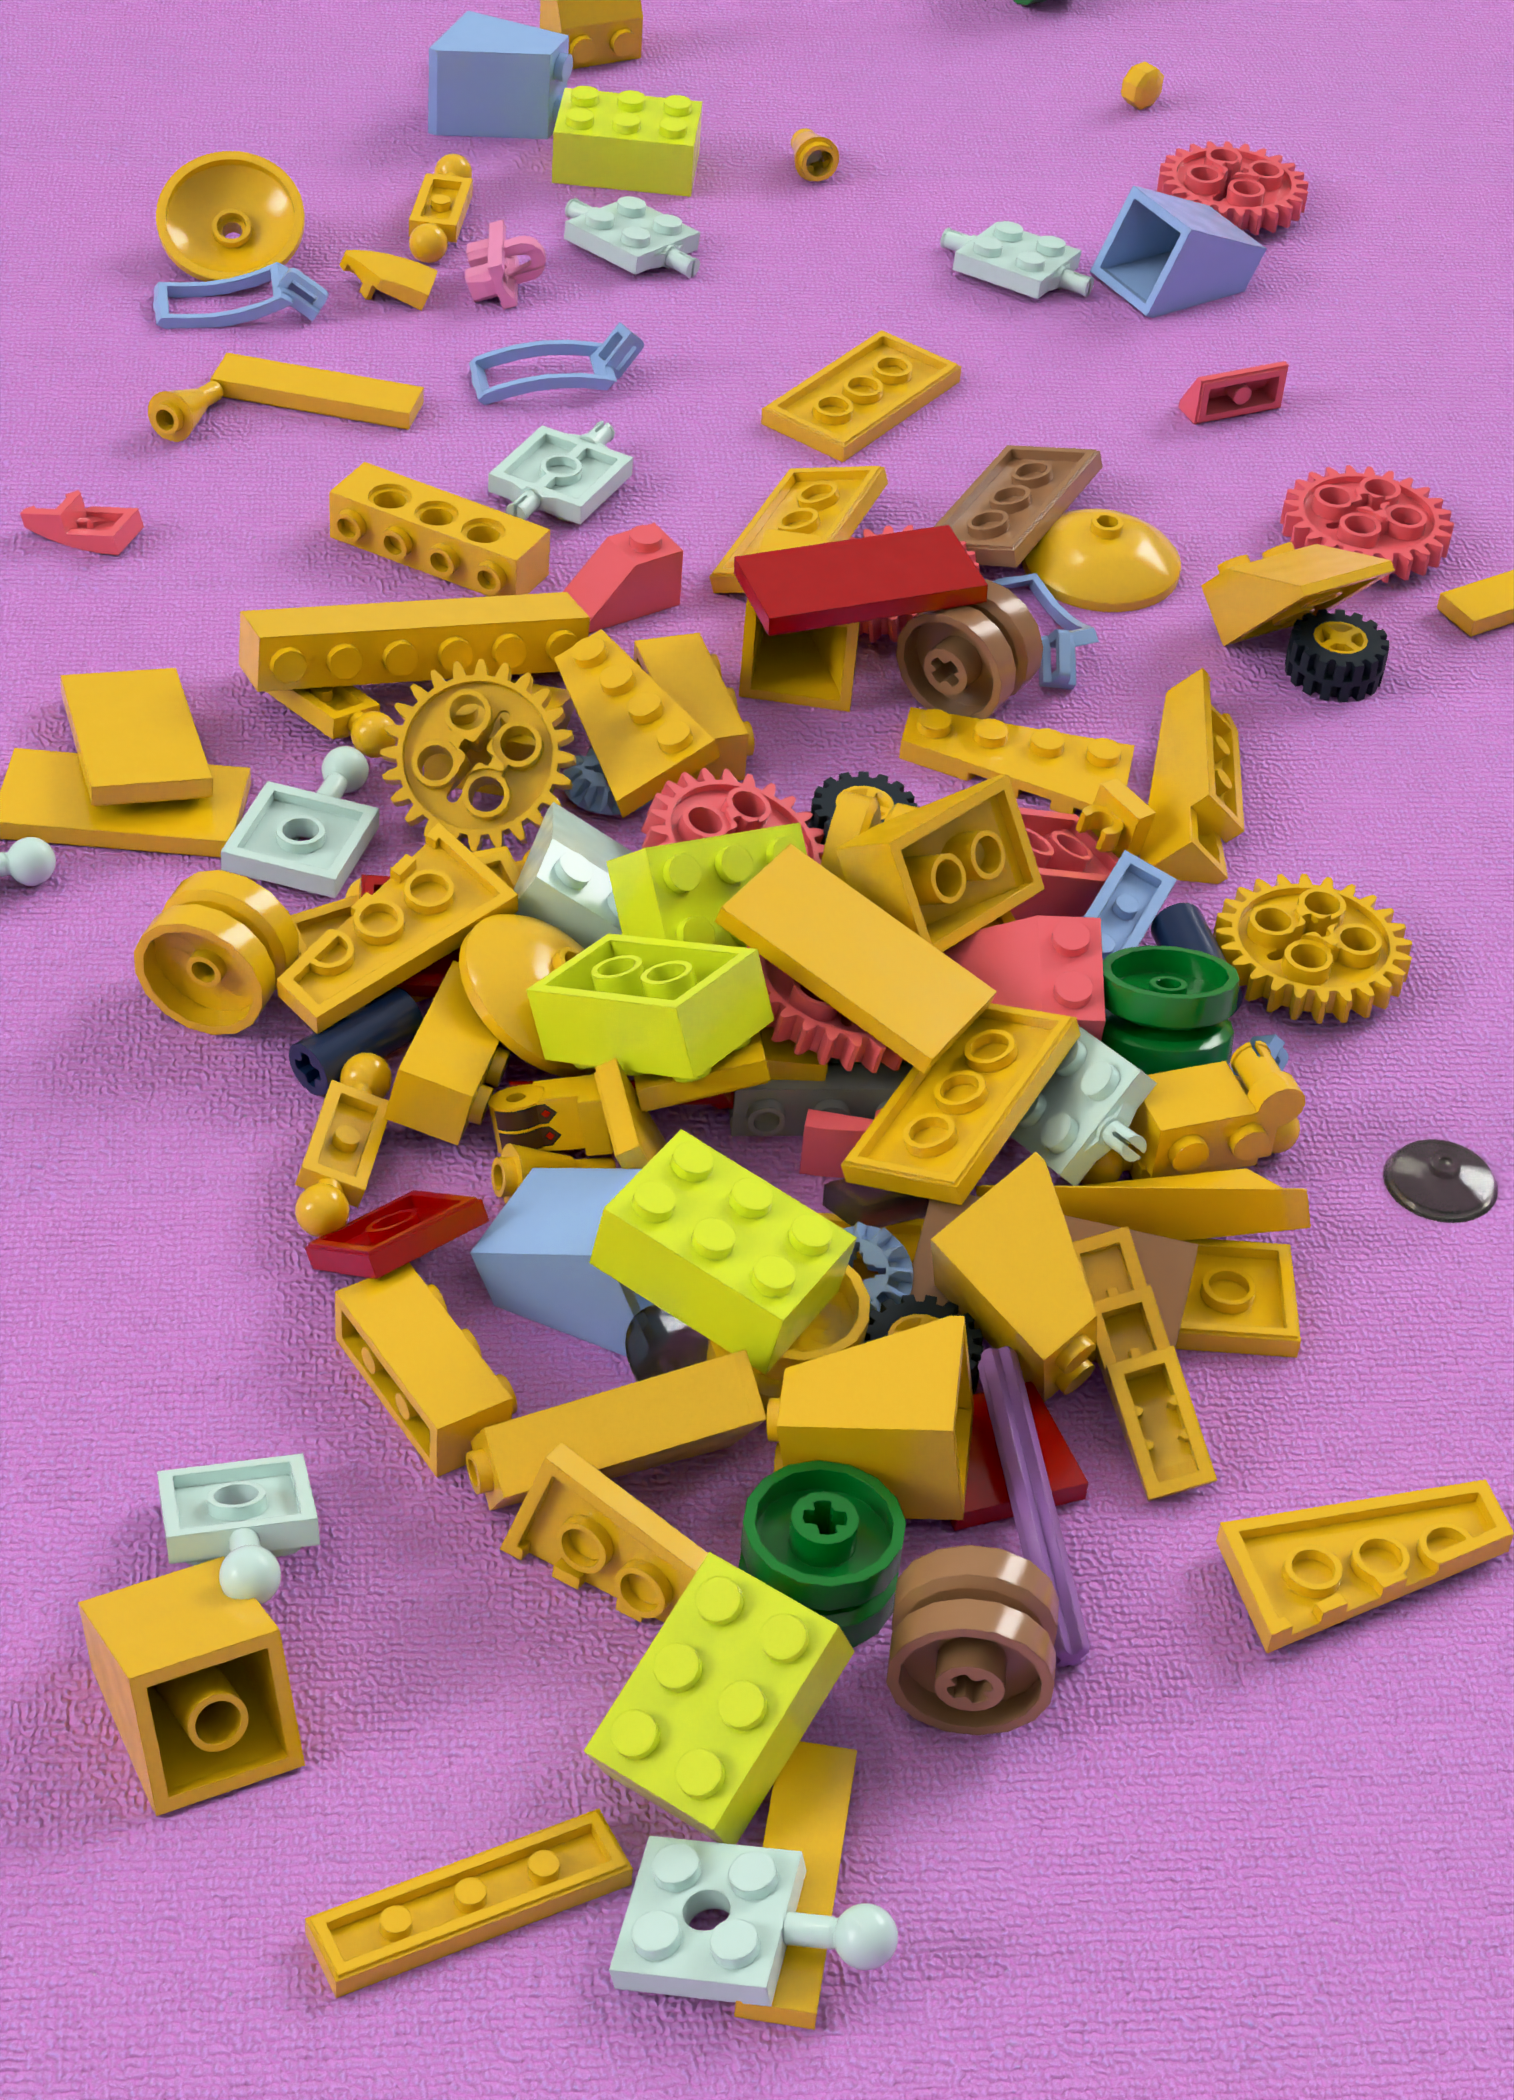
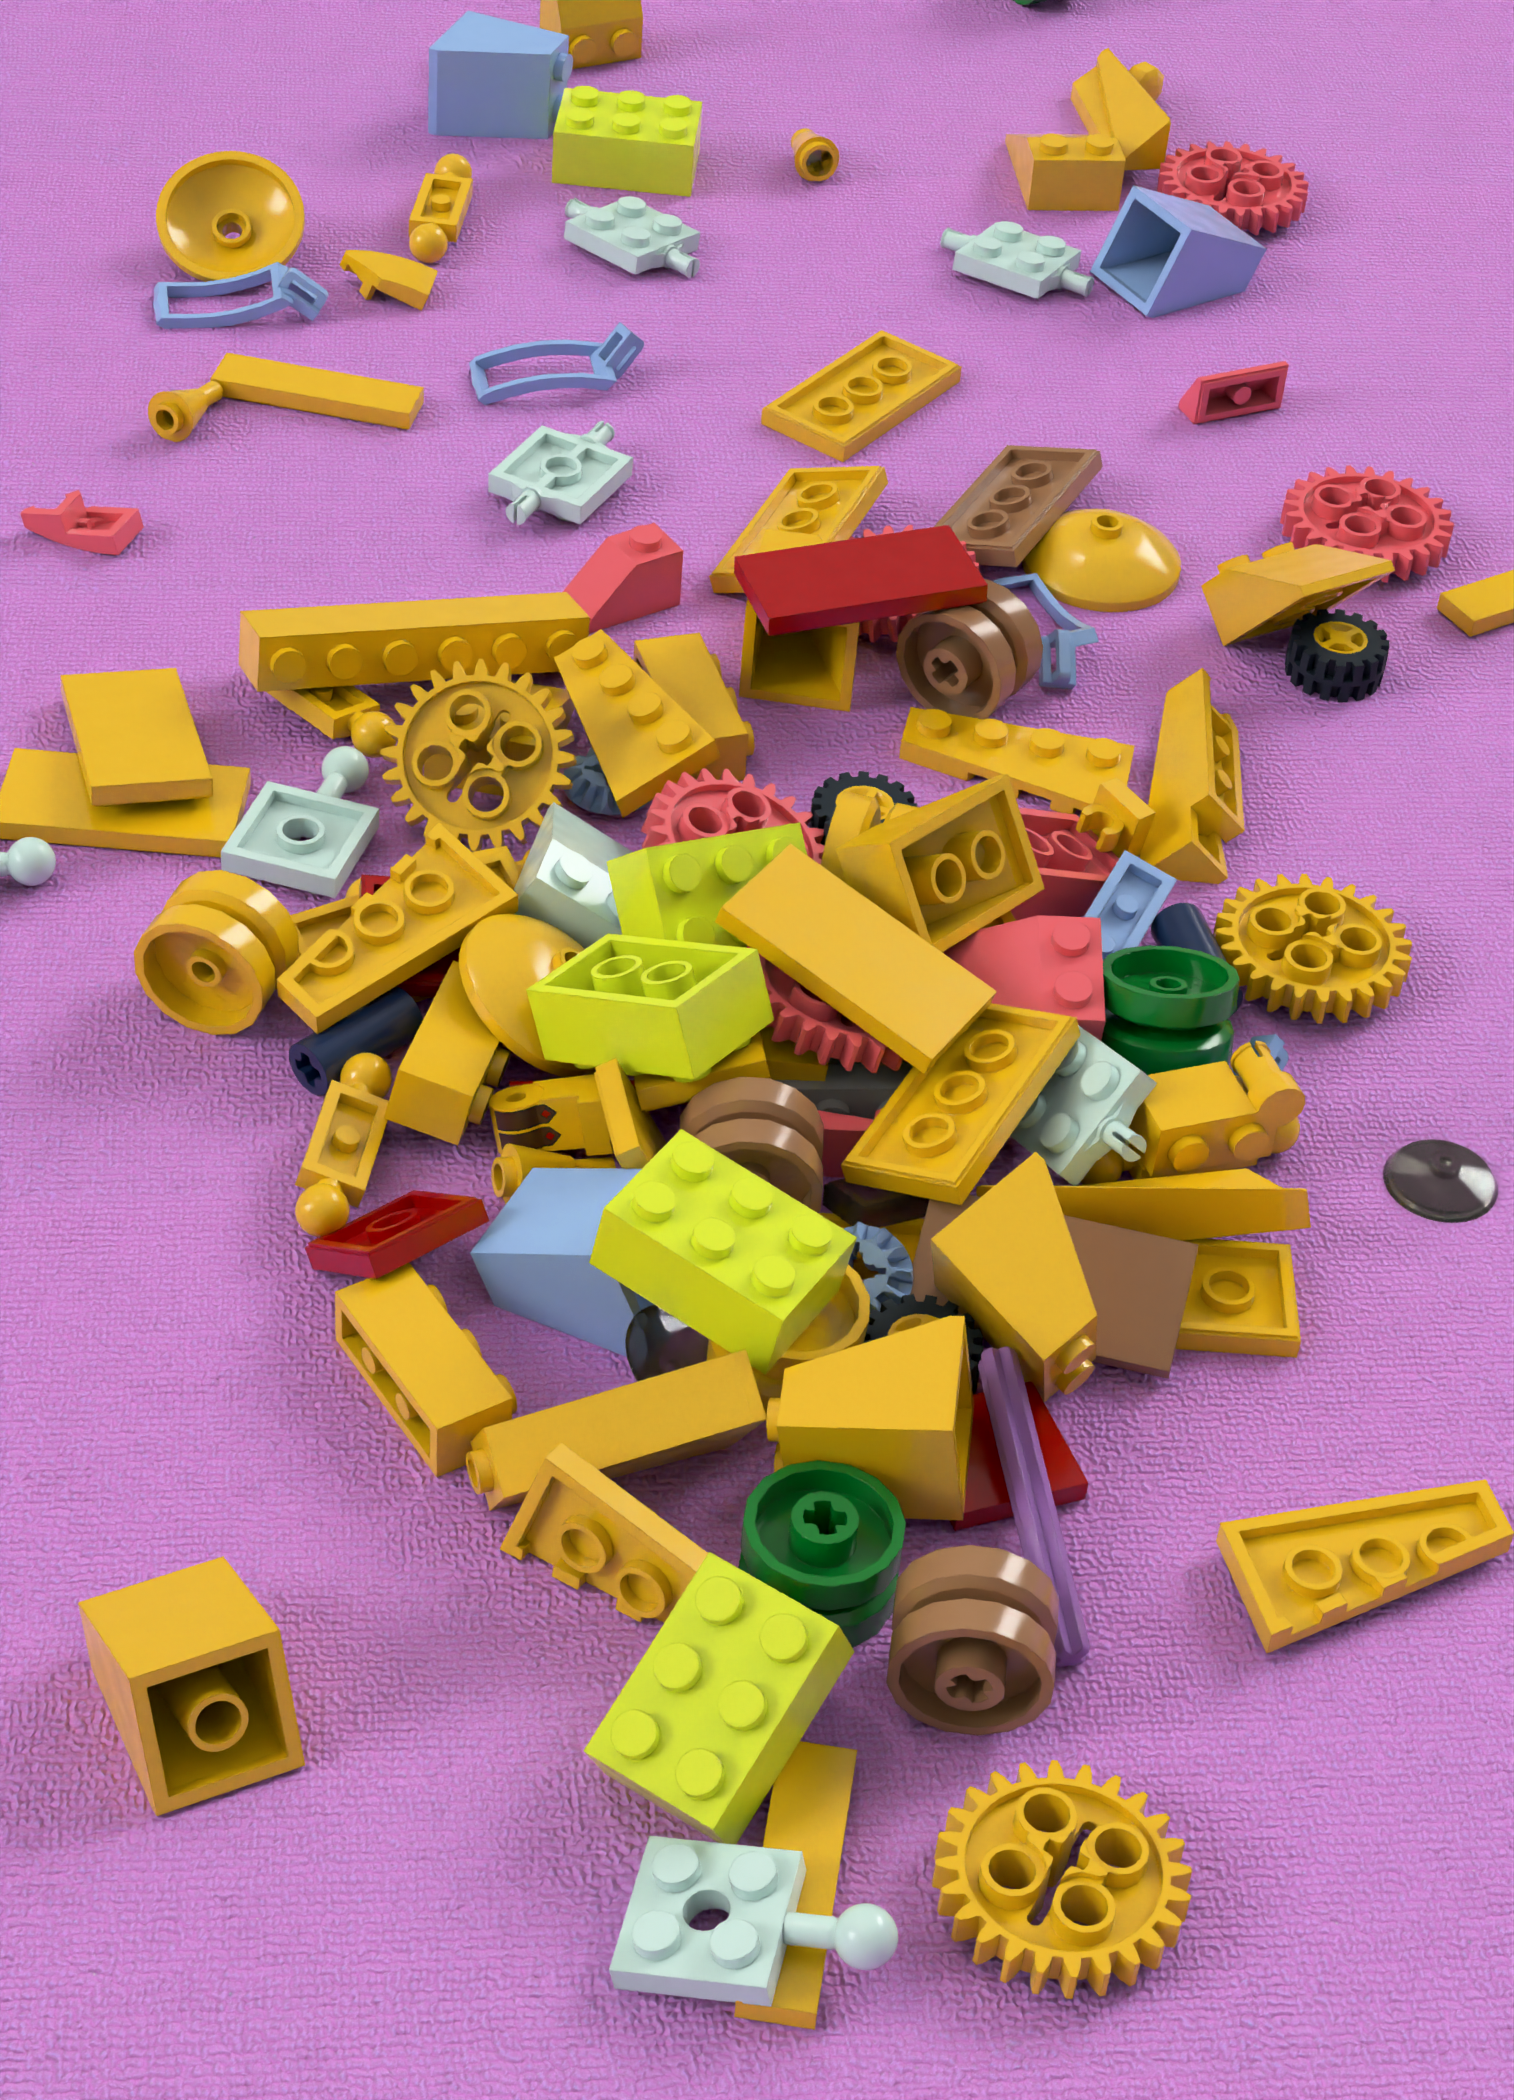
light aqua plate [157,1453,320,1604] -> none
yellow tile [305,1808,633,1998] -> none
yellow brick [329,462,550,596] -> none
bright pink hips [465,219,546,310] -> none
yellow slope [1073,1226,1217,1502] -> none
none -> medium nougat wheel [679,1077,824,1213]
none -> yellow gear [932,1760,1192,1999]
none -> yellow slope [1005,133,1126,211]
none -> yellow wedge [1070,48,1171,170]

